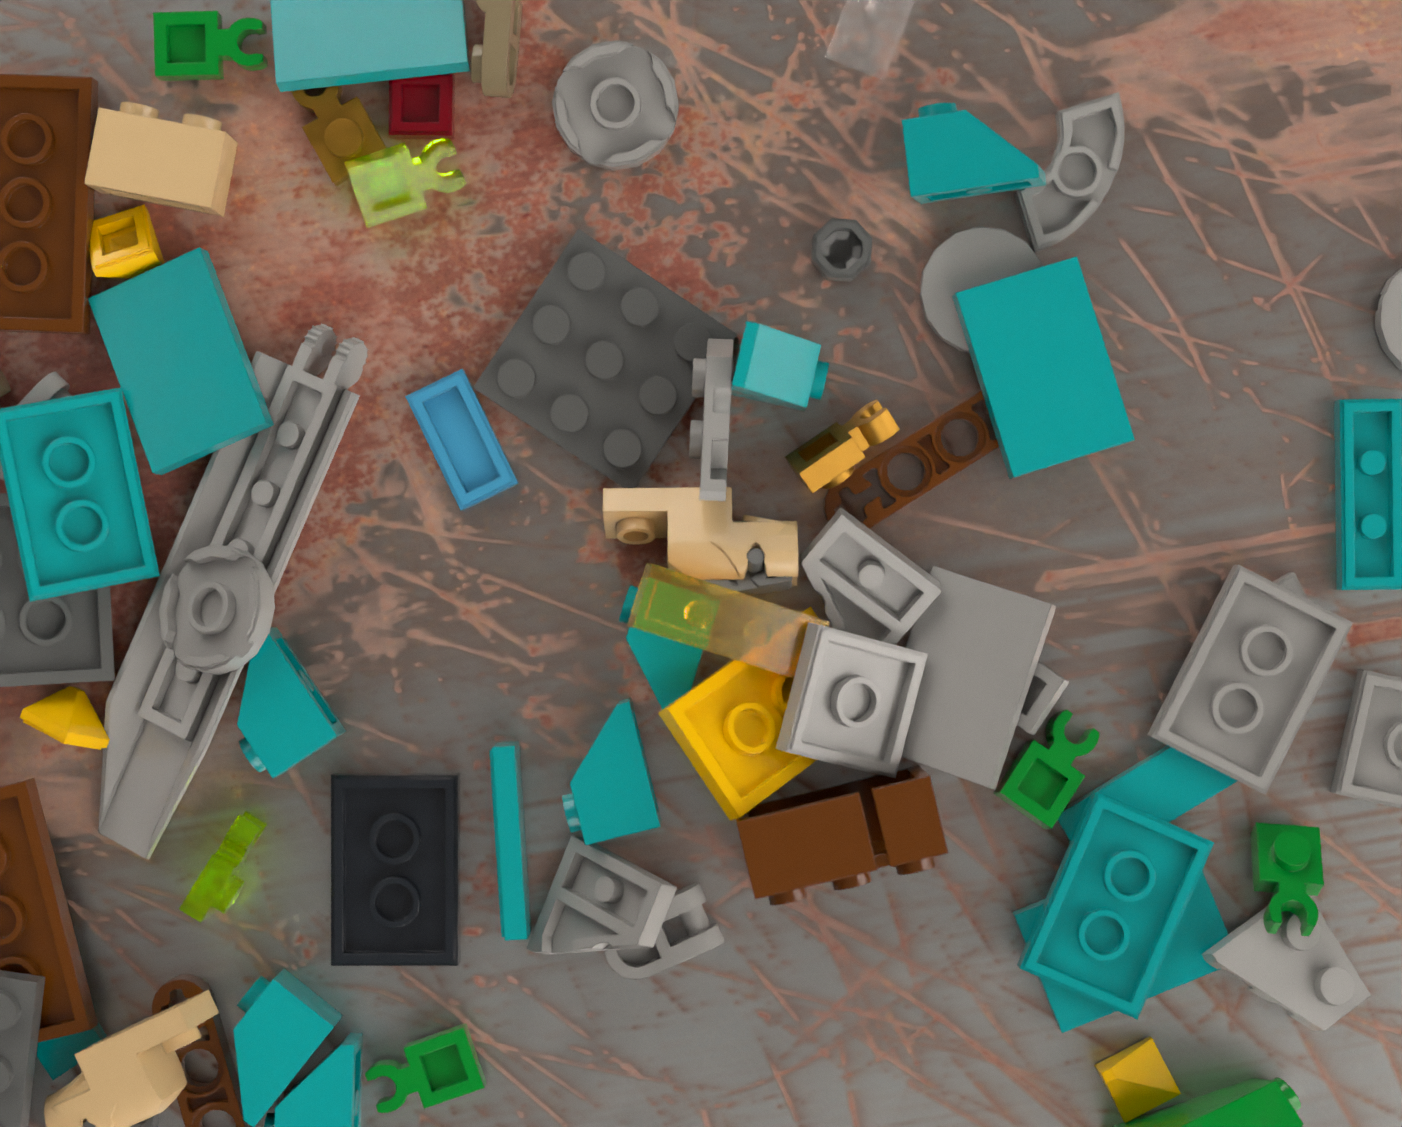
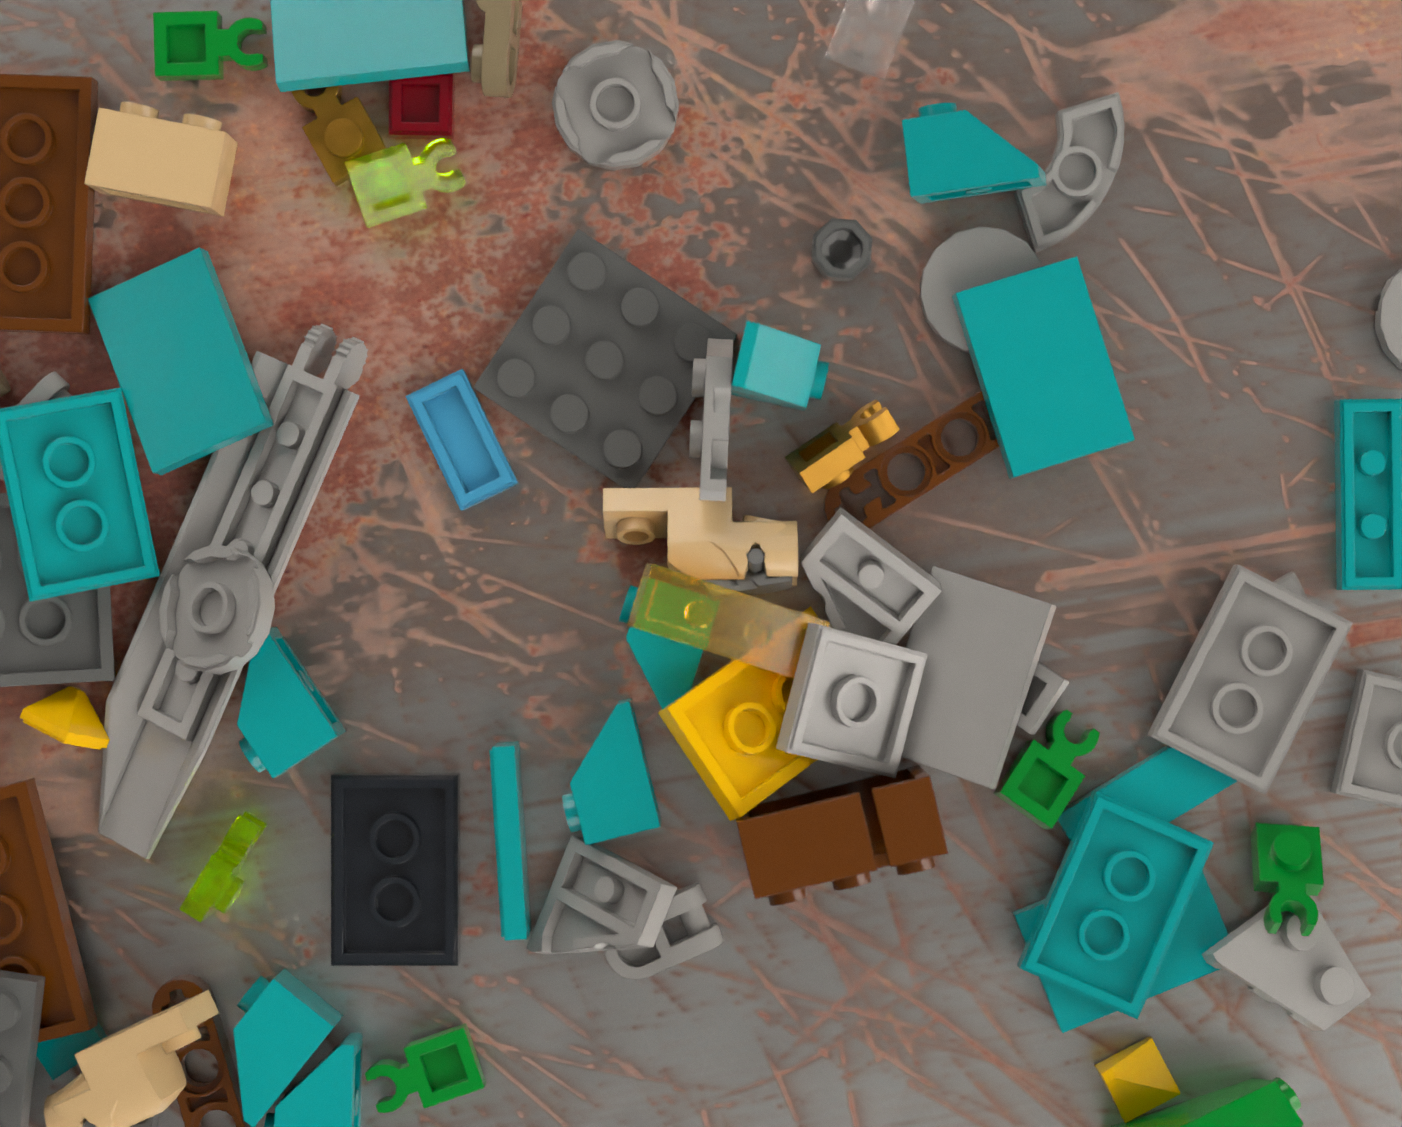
yellow slope [89,204,165,278] -> none

